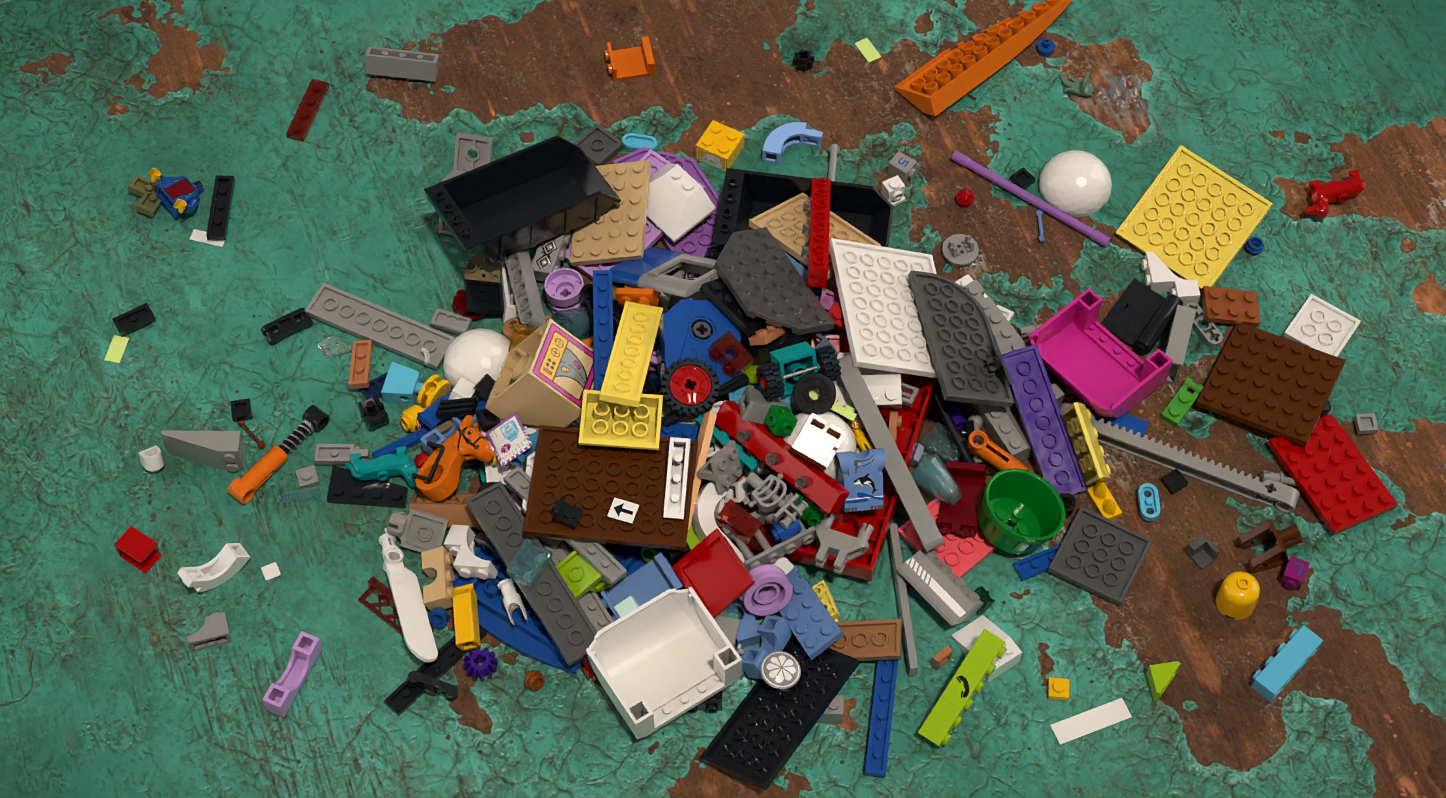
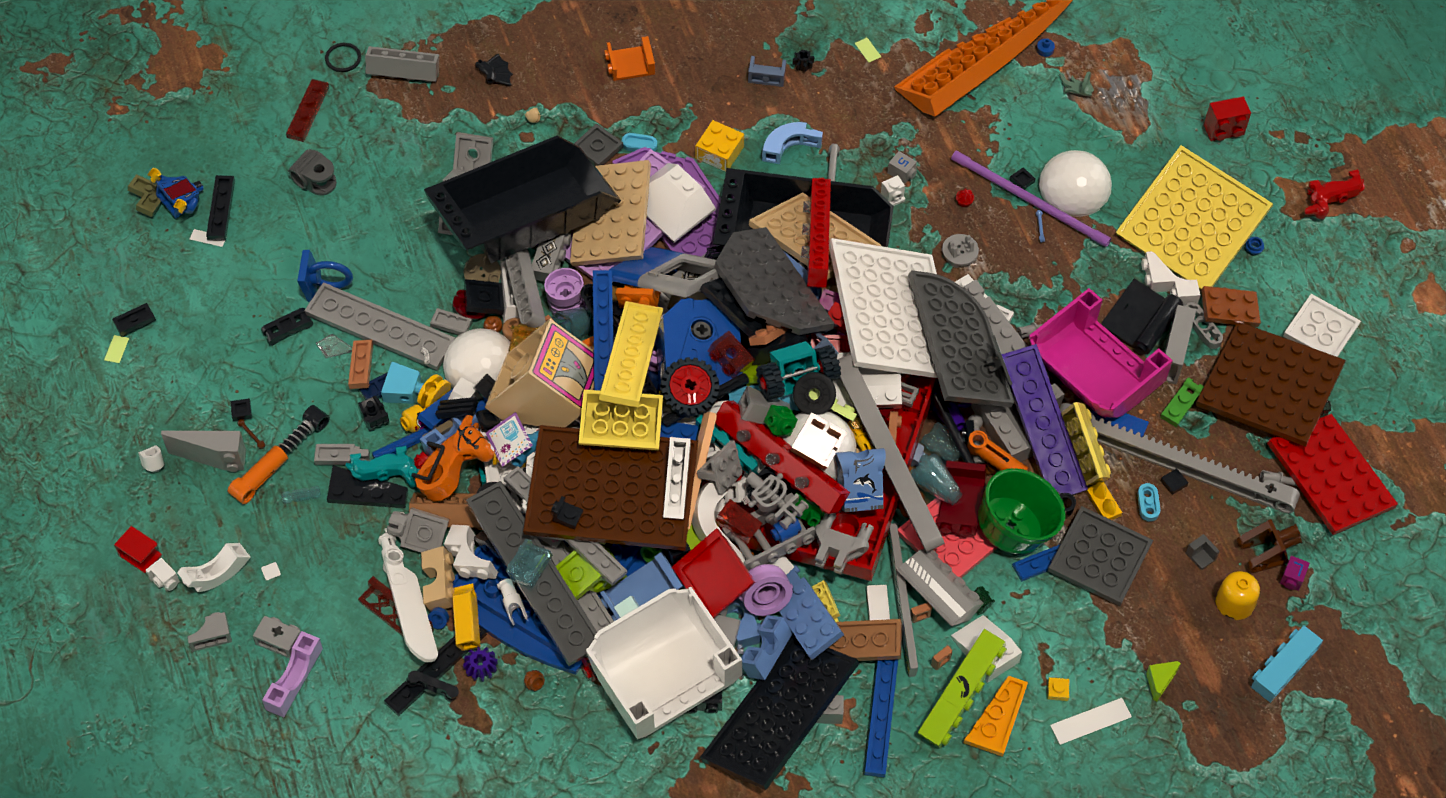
light grey plate [295,465,320,490] -> none
white sticker [607,497,639,524] -> none
dish [760,651,801,691] -> none
light grey plate [1354,413,1378,435] -> none
none -> white brick [146,558,180,592]
none -> light grey brick [253,616,301,659]
none -> dark grey piece [288,149,337,195]
none -> blue tile [297,250,353,302]
none -> black piece [325,42,361,72]
none -> black arm [475,54,513,86]
none -> dark orange plate [484,316,503,332]
none -> tan hinge [525,108,541,123]
none -> sand blue panel [748,56,787,87]
none -> white tile [866,585,890,620]
none -> nougat tile [910,602,932,623]
none -> light orange wing [964,676,1028,757]
none -> red brick [1204,96,1251,141]

